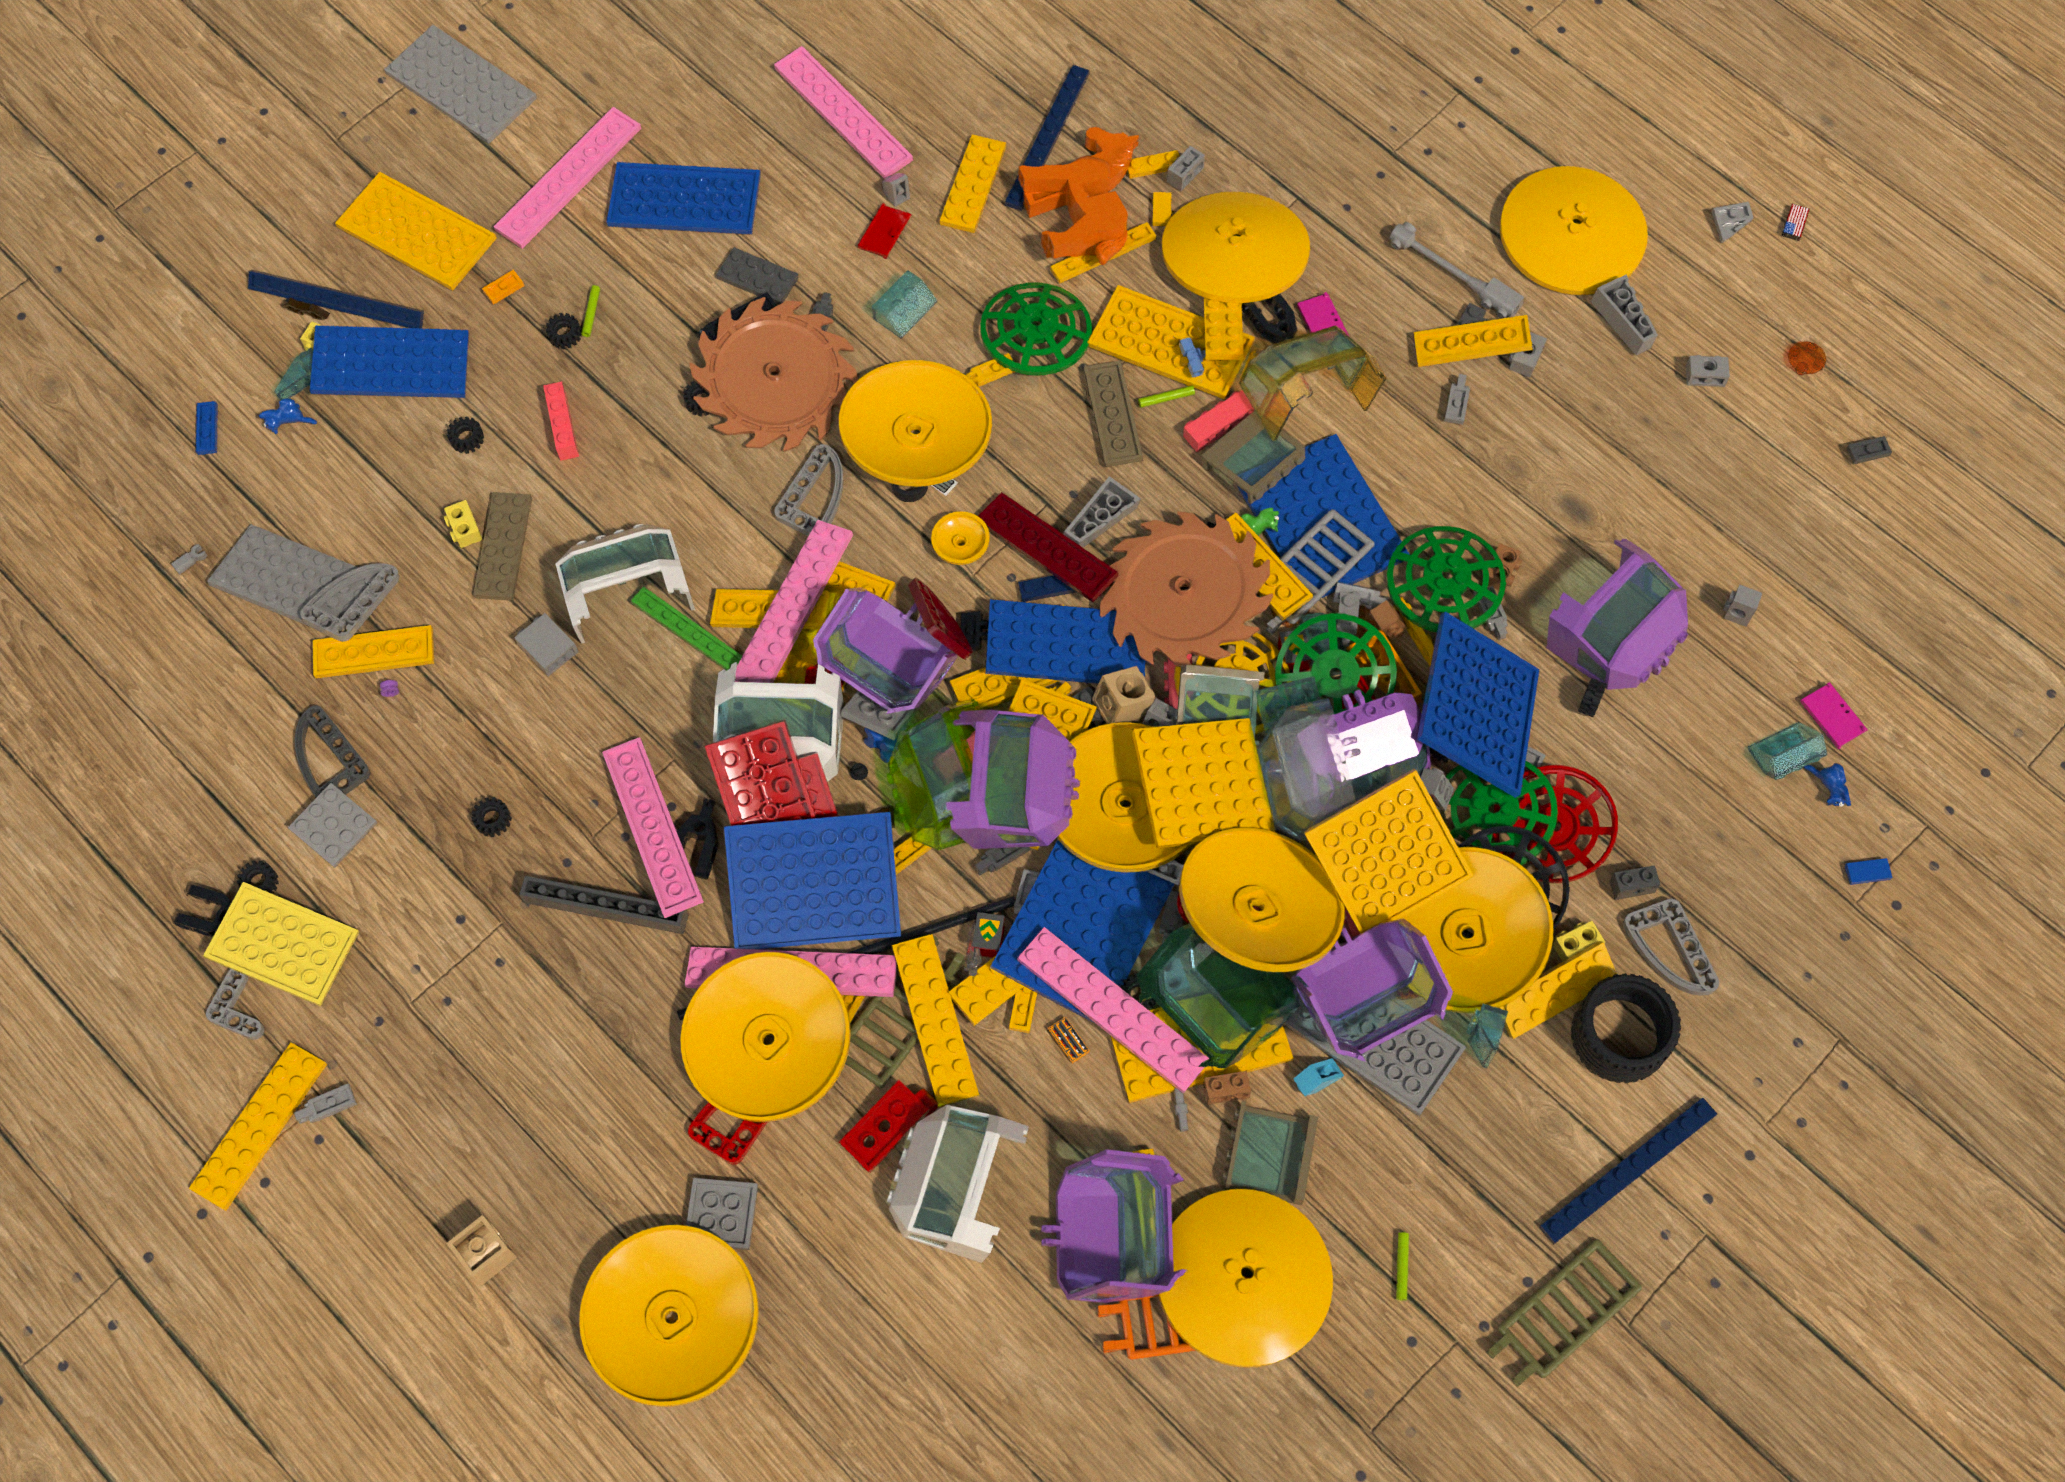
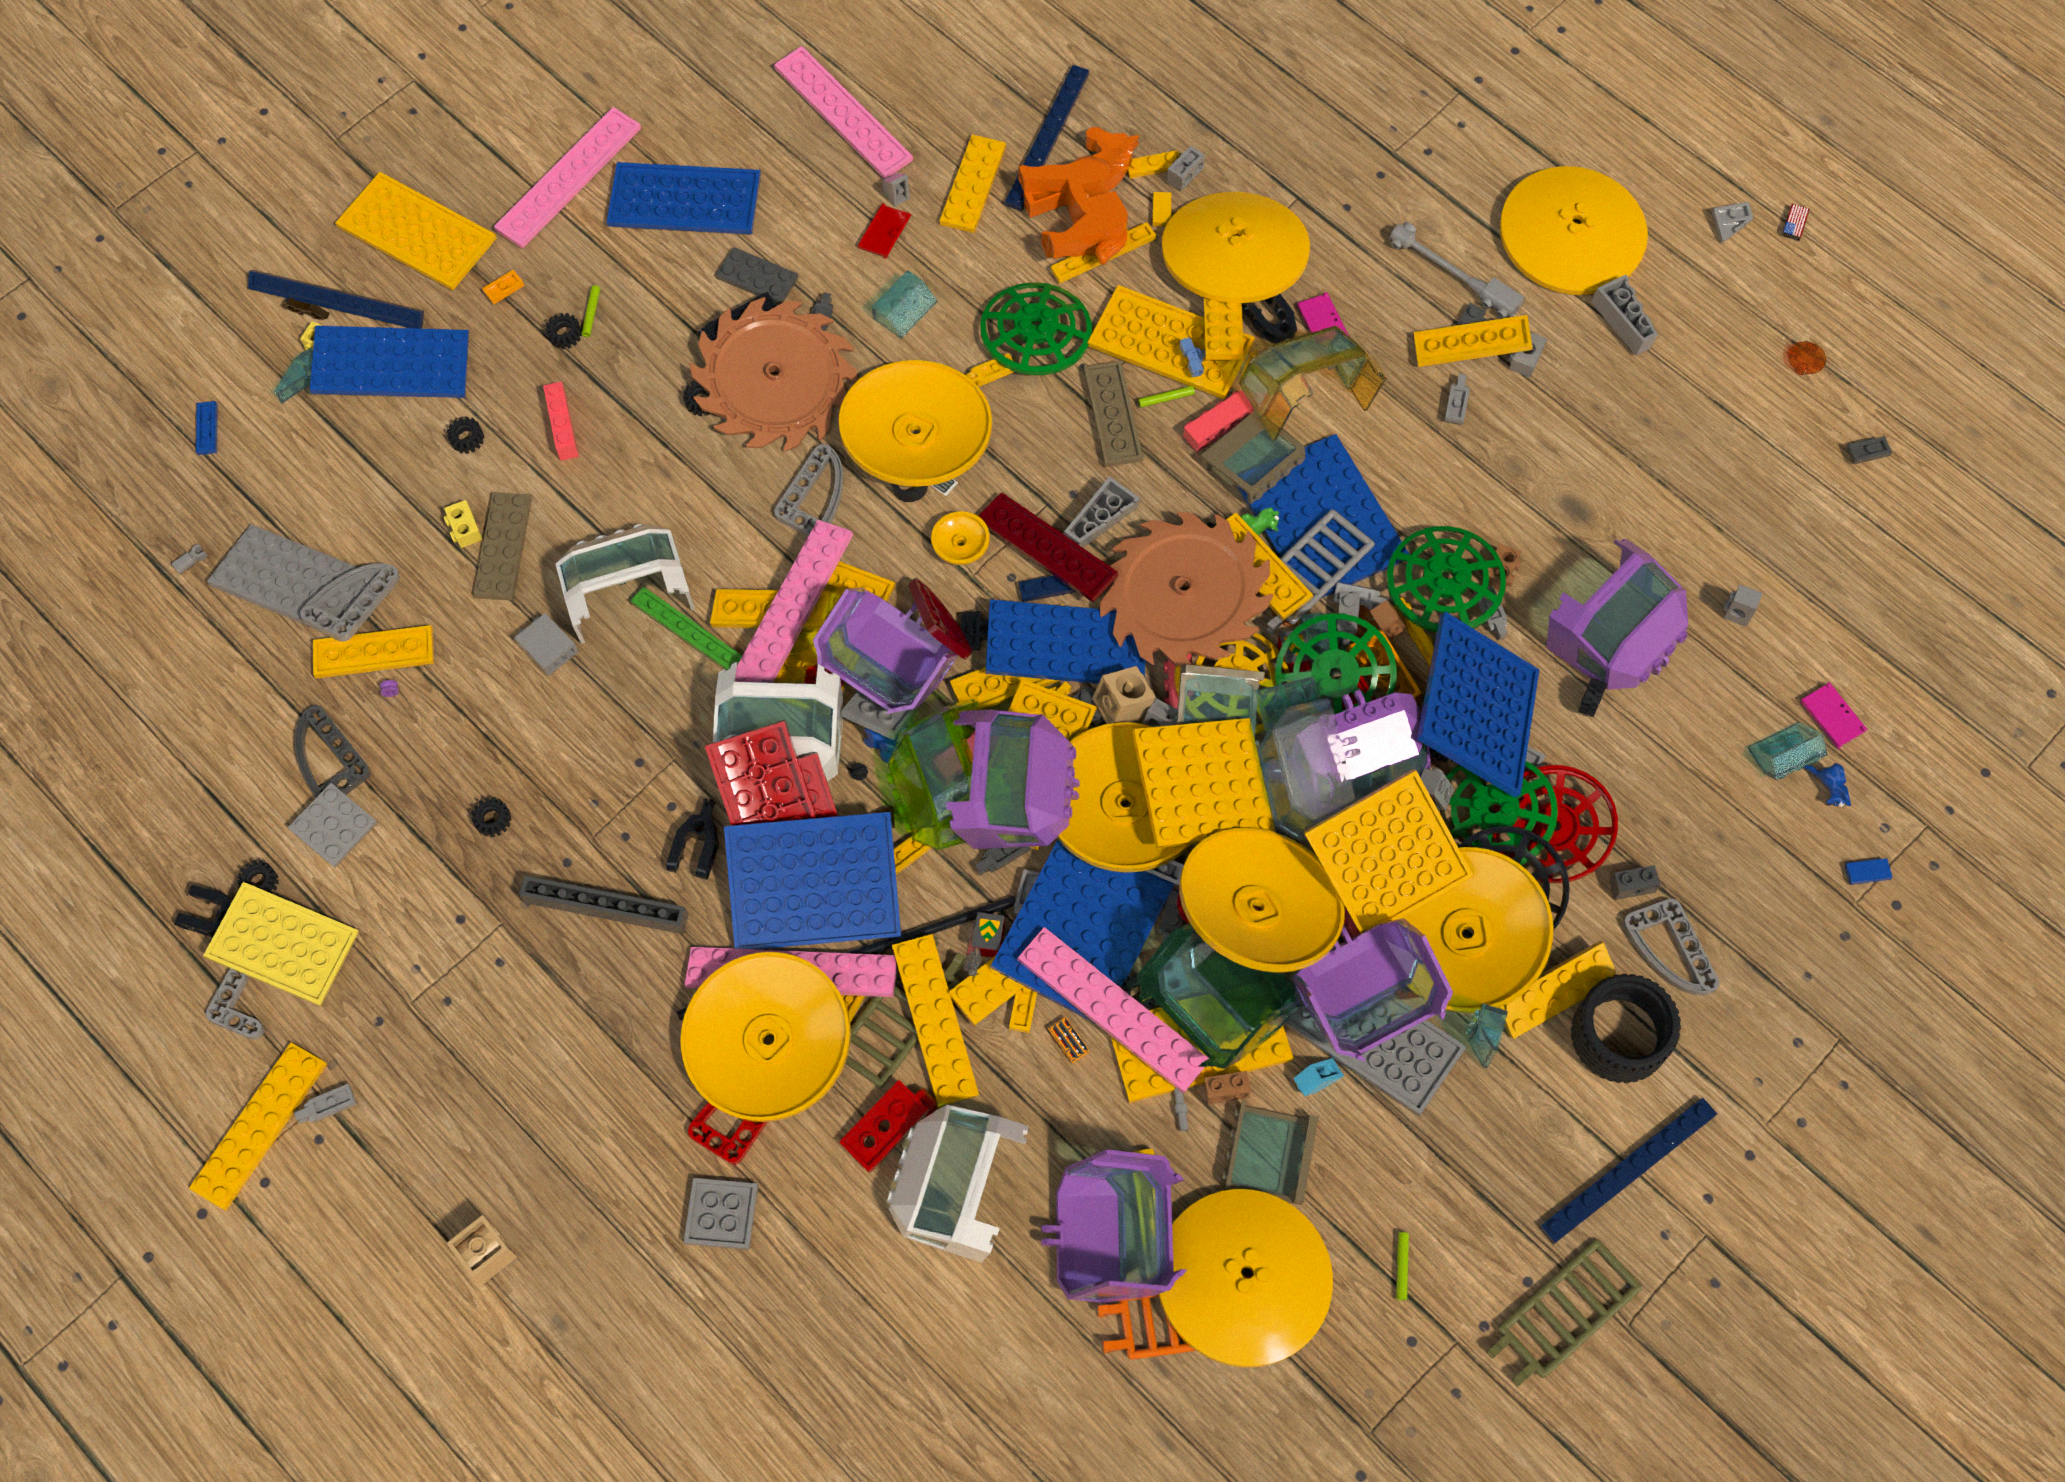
blue animal [259,398,317,434] -> none
light grey plate [384,25,537,144] -> none
yellow dish [579,1225,759,1407] -> none
bright pink plate [602,737,704,918] -> none
light yellow brick [1553,921,1605,962] -> none
light grey brick [1686,355,1730,387] -> none

